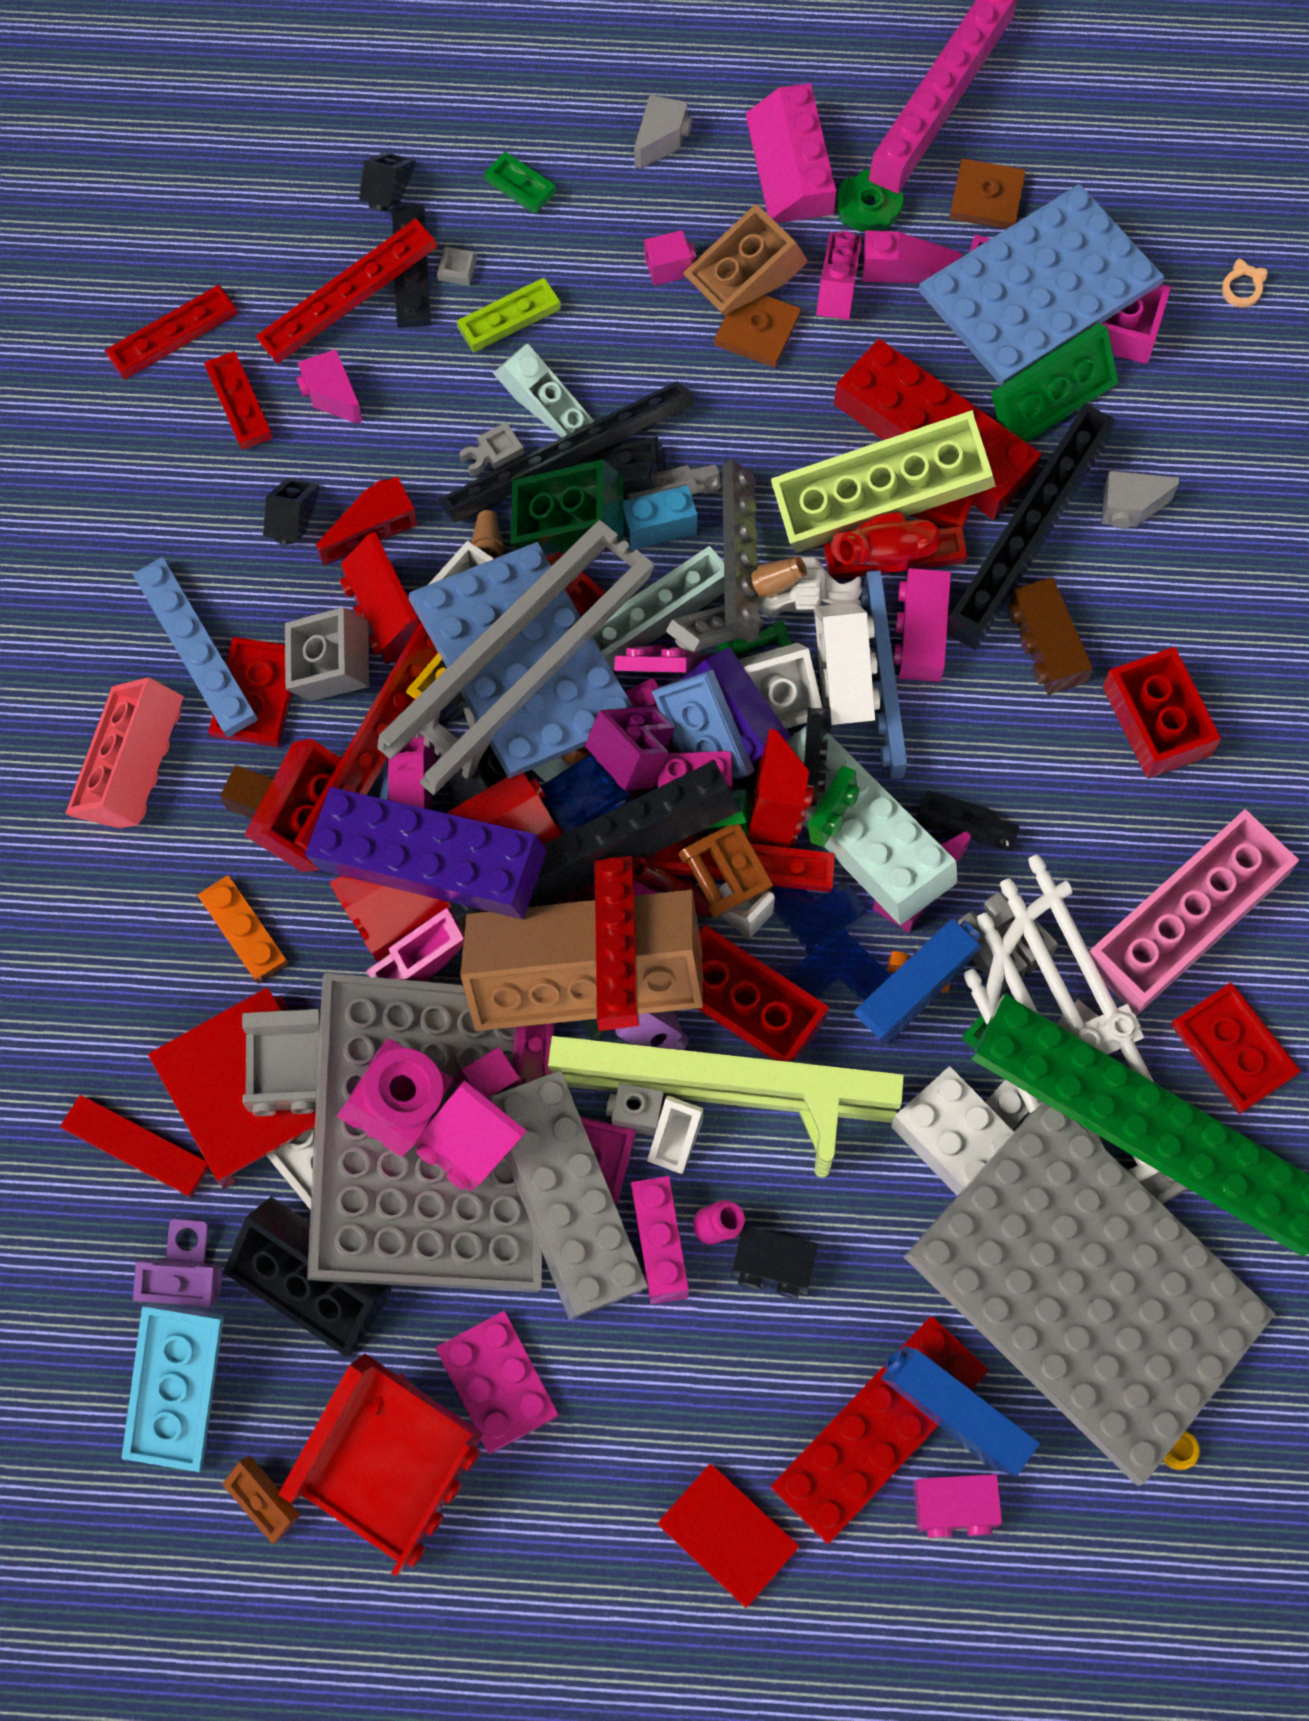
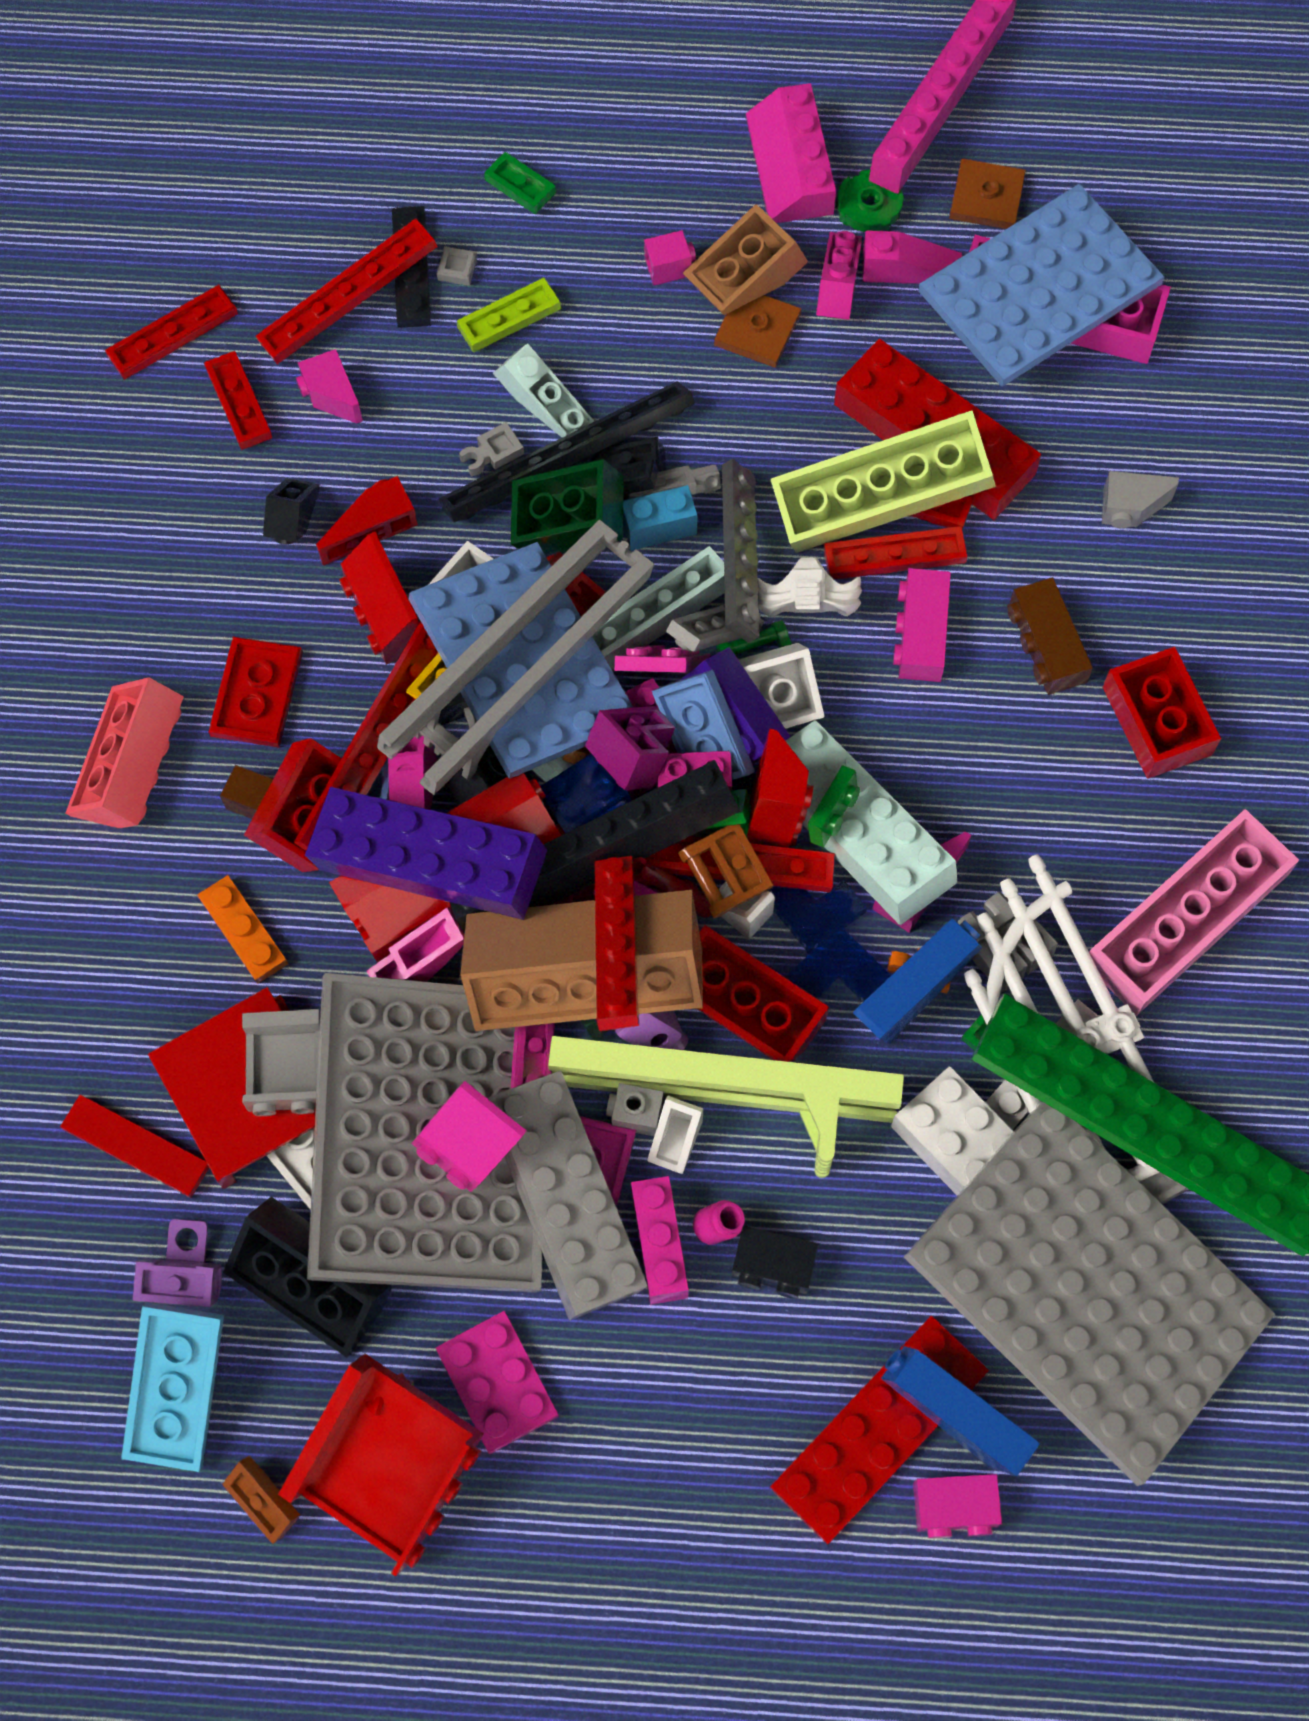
medium blue plate [133,556,259,738] -> none
light grey brick [285,607,369,702] -> none
dark pink piece [337,1038,454,1157] -> none
black slope [359,152,416,211] -> none
dark pink brick [453,1047,520,1099] -> none
medium nougat cone [471,510,504,559] -> none
light grey slope [634,95,692,169] -> none
red tile [657,1463,800,1609] -> none
medium nougat cone [751,556,807,598] -> none
black hinge [804,707,831,806] -> none
white brick [814,602,880,725] -> none
red animal [831,512,940,571] -> none
medium blue plate [859,570,907,780] -> none
black hinge [916,790,1020,851] -> none
black brick [947,403,1115,651] -> none
green plate [991,323,1119,443] -> none
yellow plate [1162,1431,1200,1470] -> none
red tile [1170,982,1301,1115] -> none
light nougat piece [1221,259,1267,308] -> none

